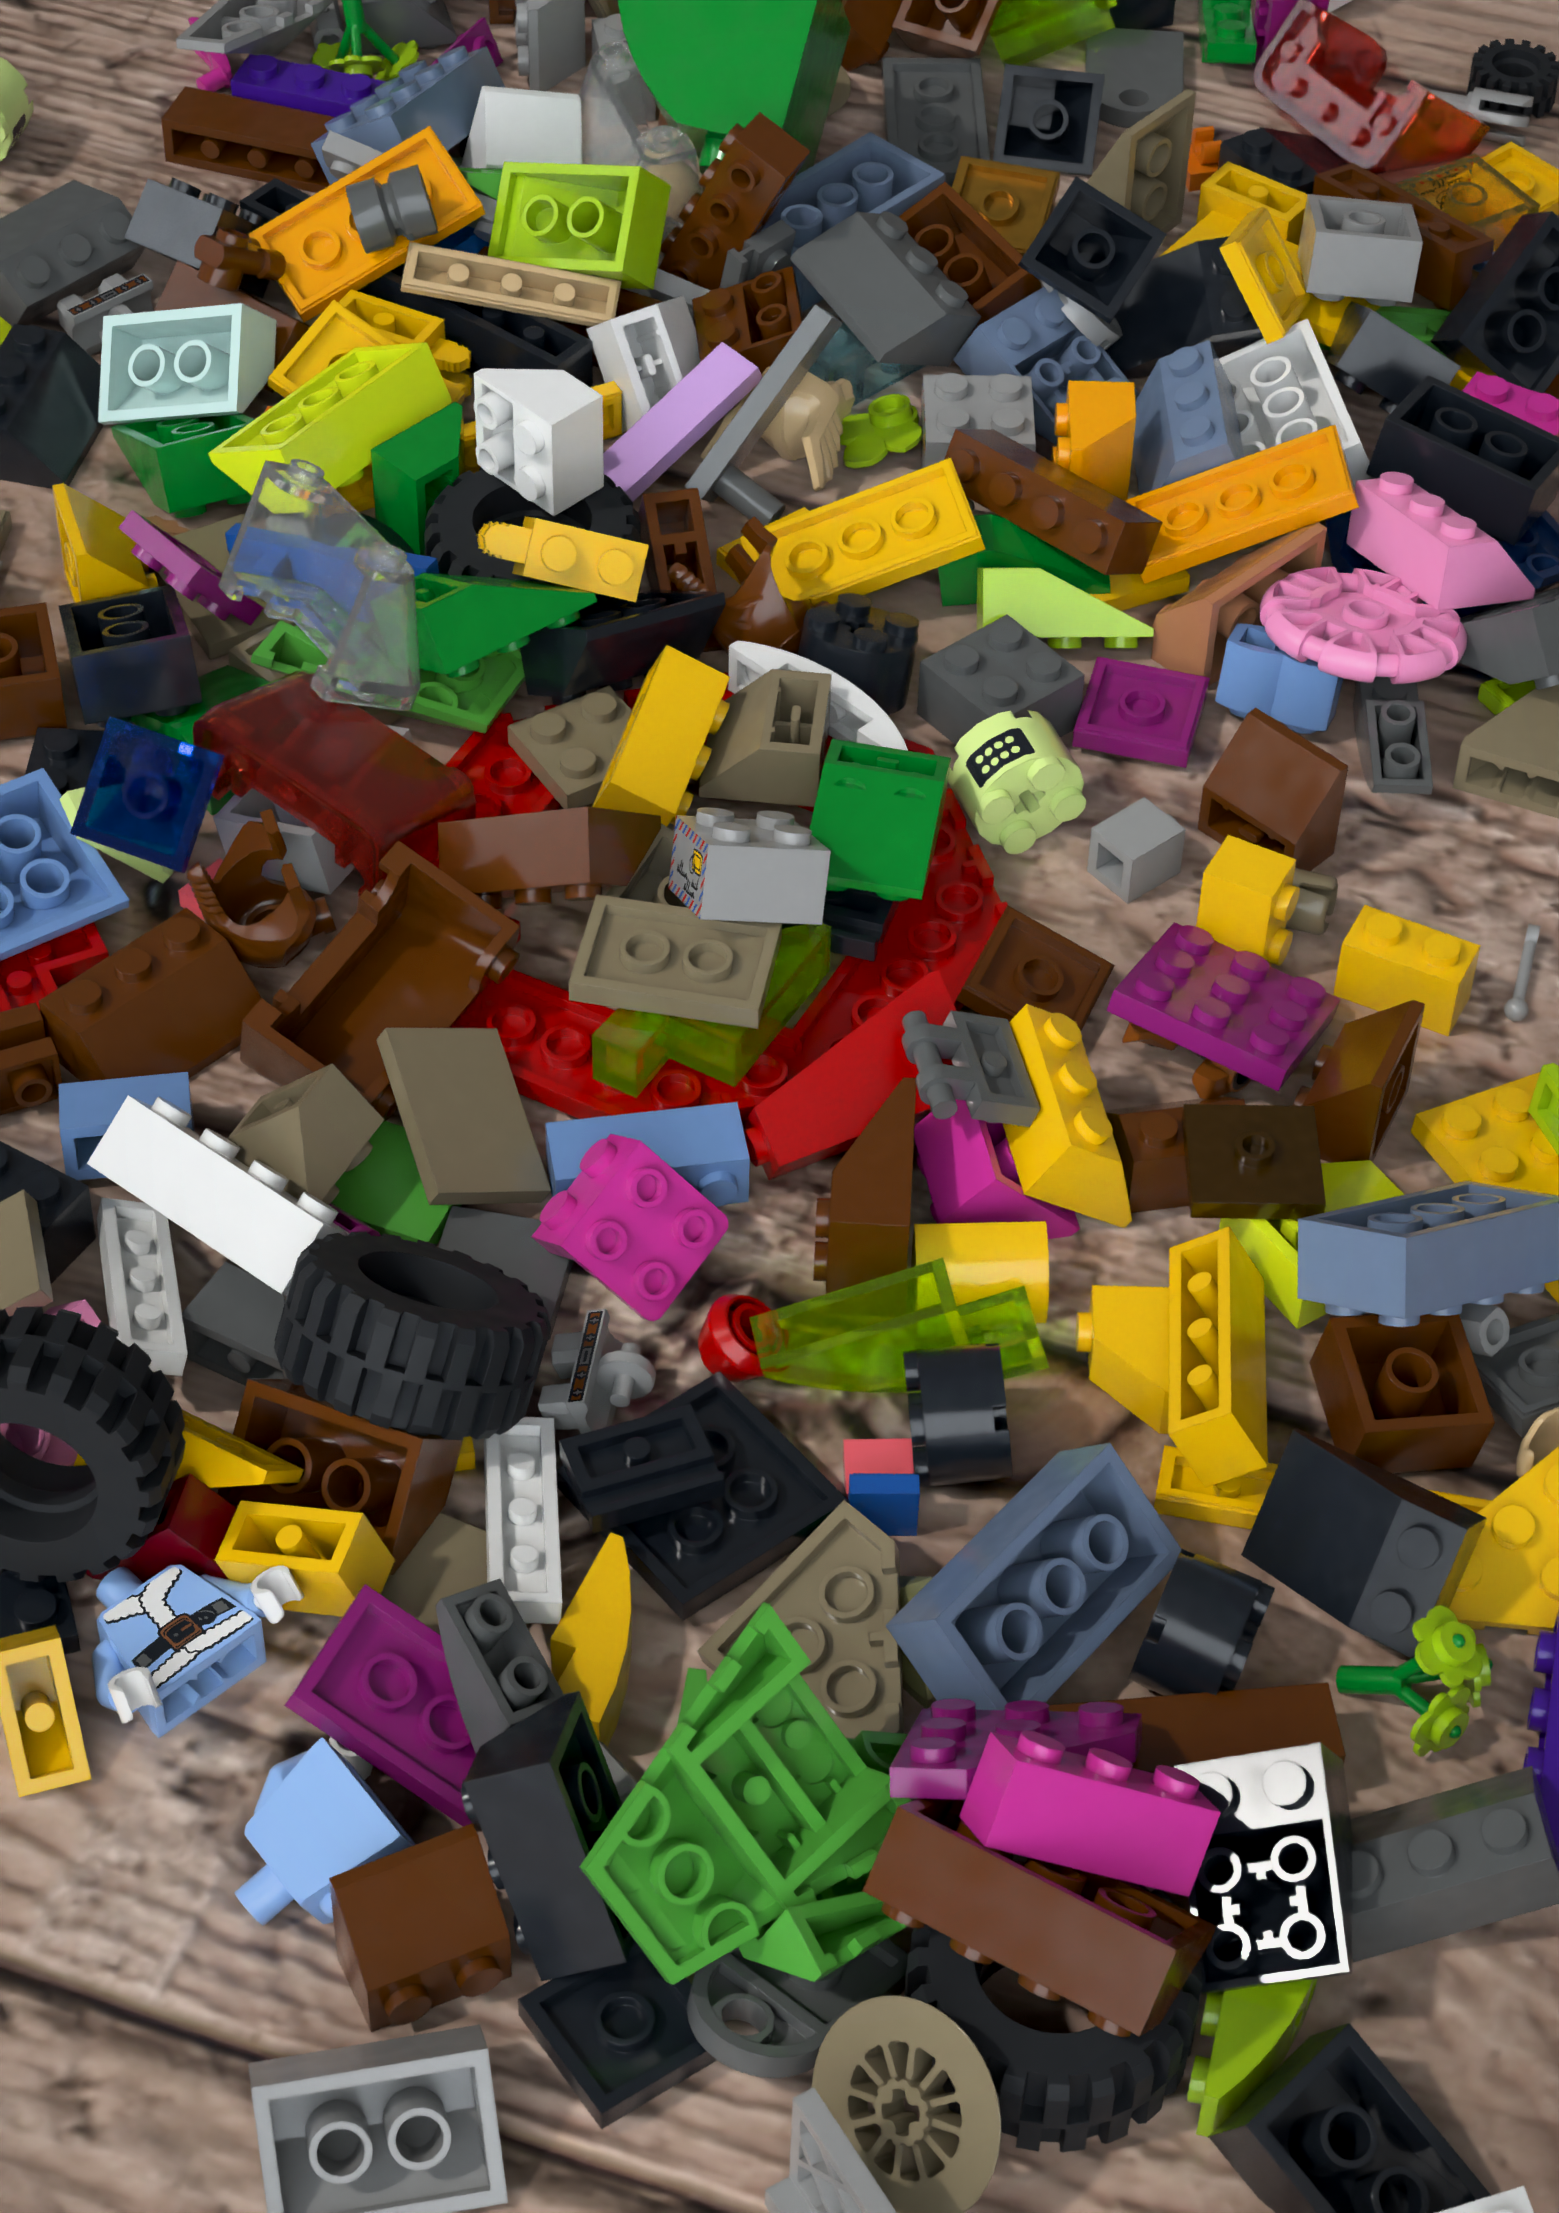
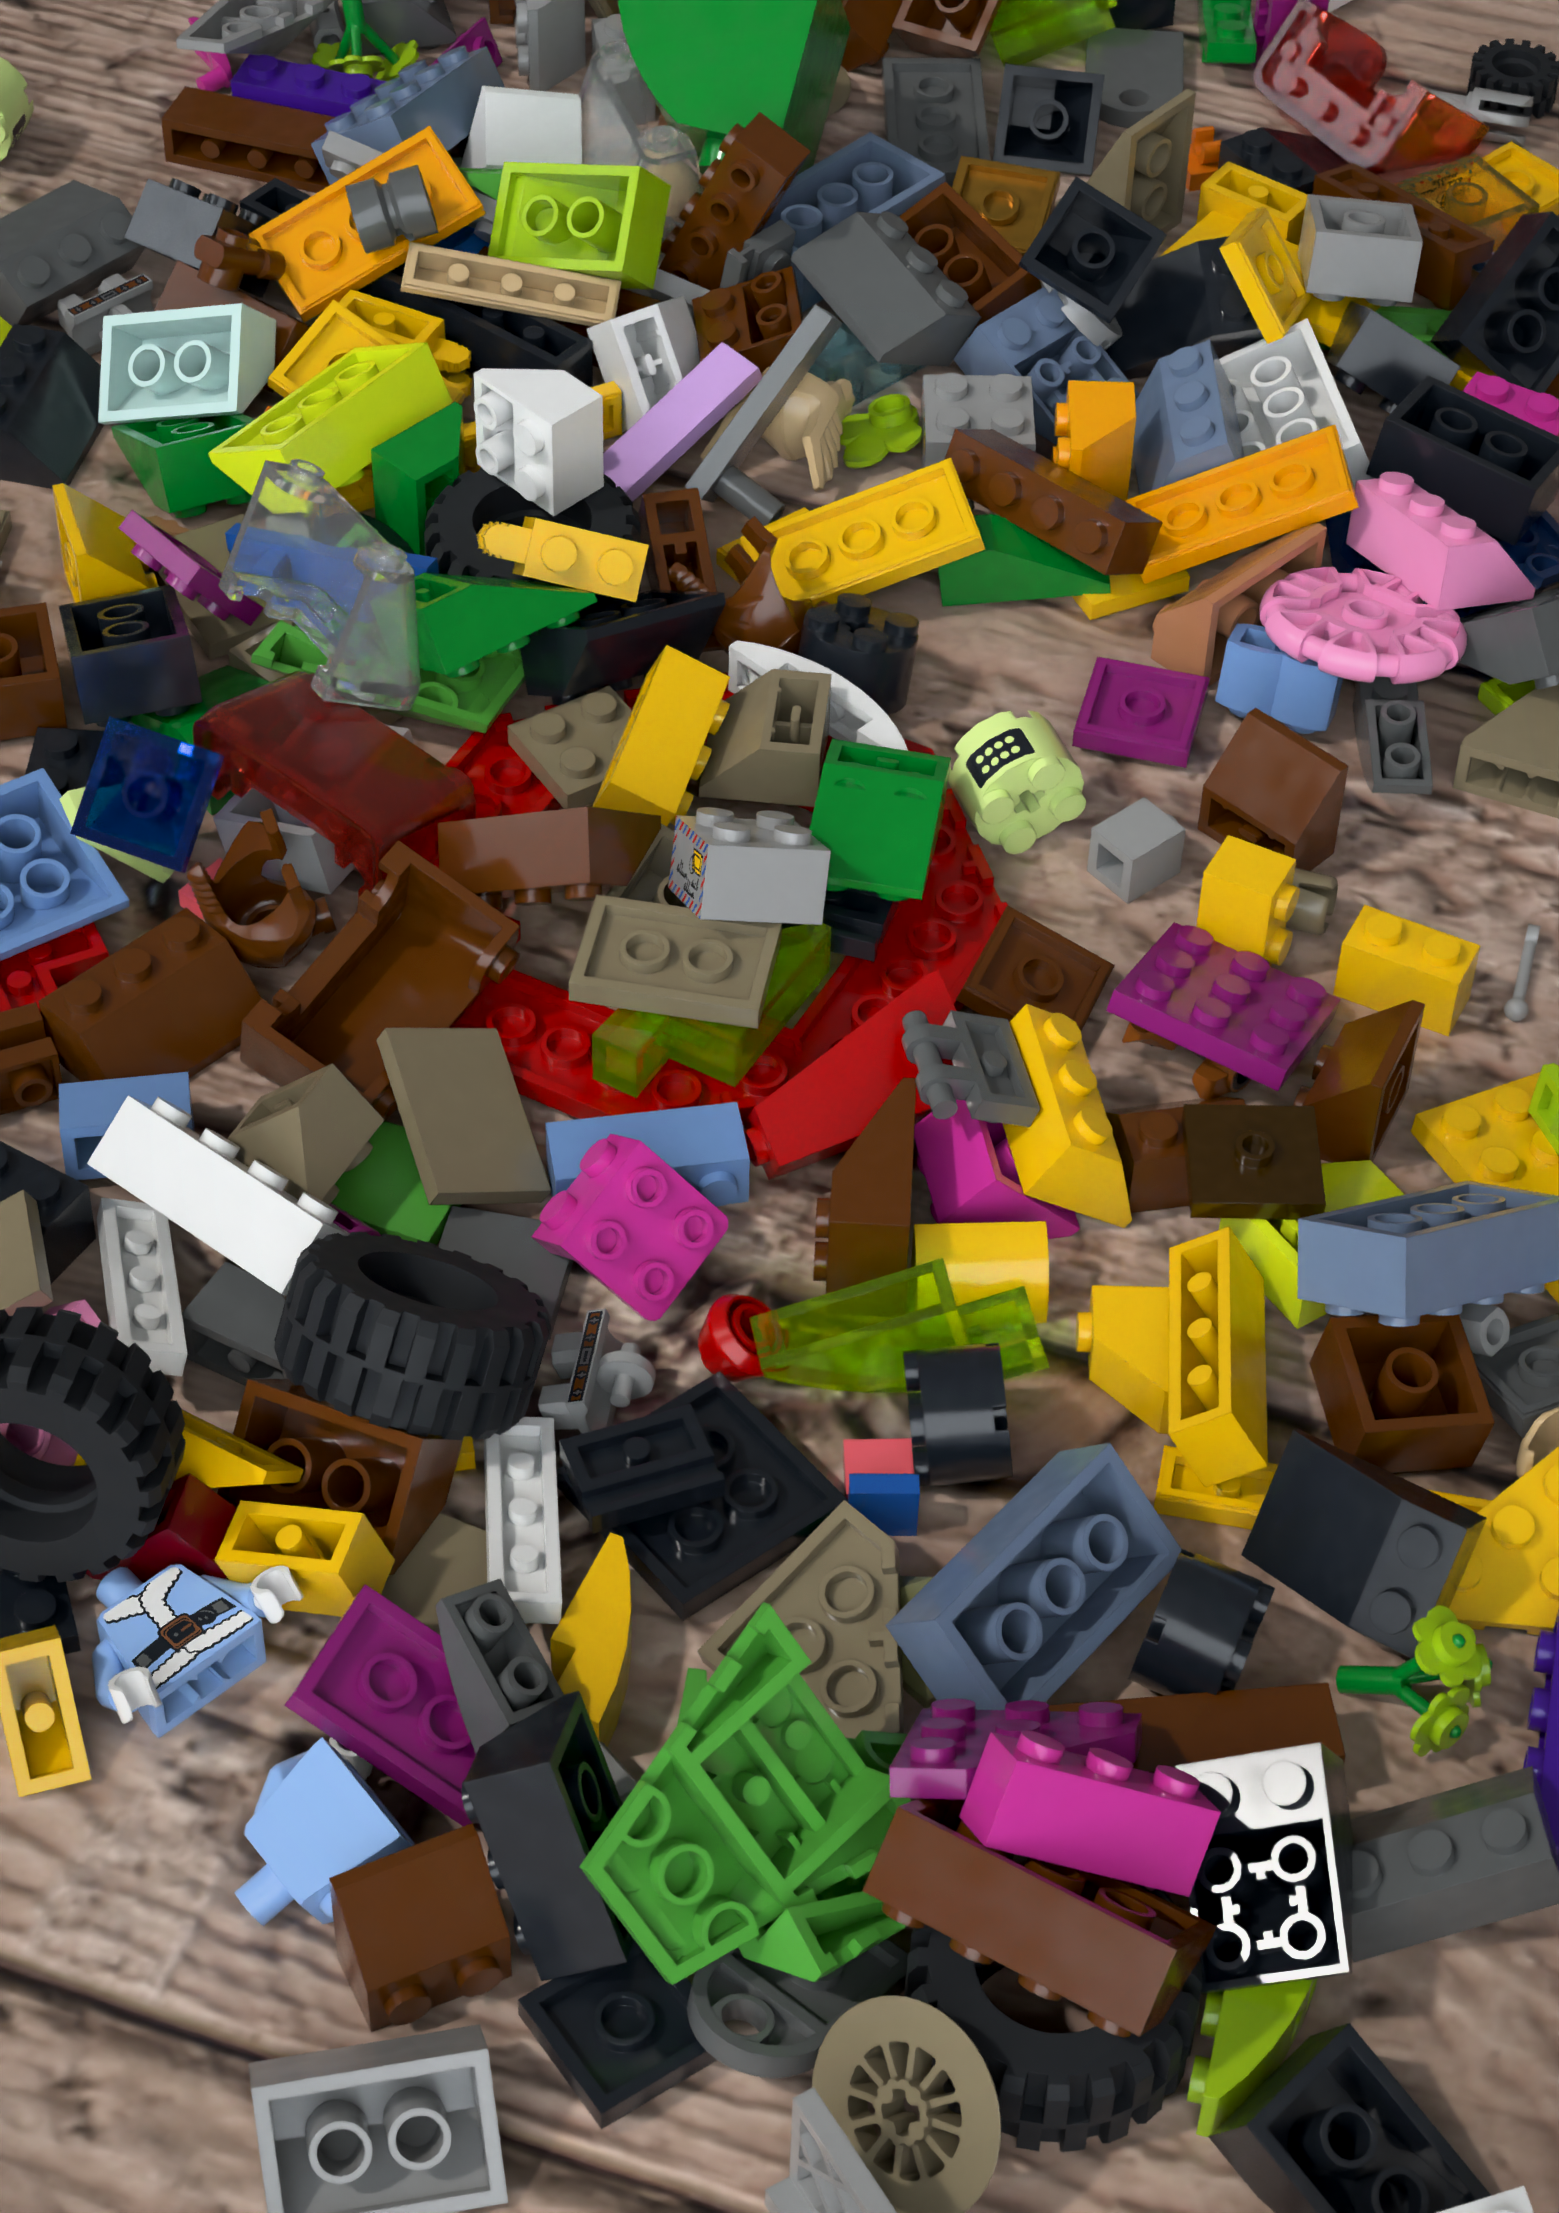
dark grey brick [917,614,1085,745] -> none
lime slope [977,567,1154,648] -> none

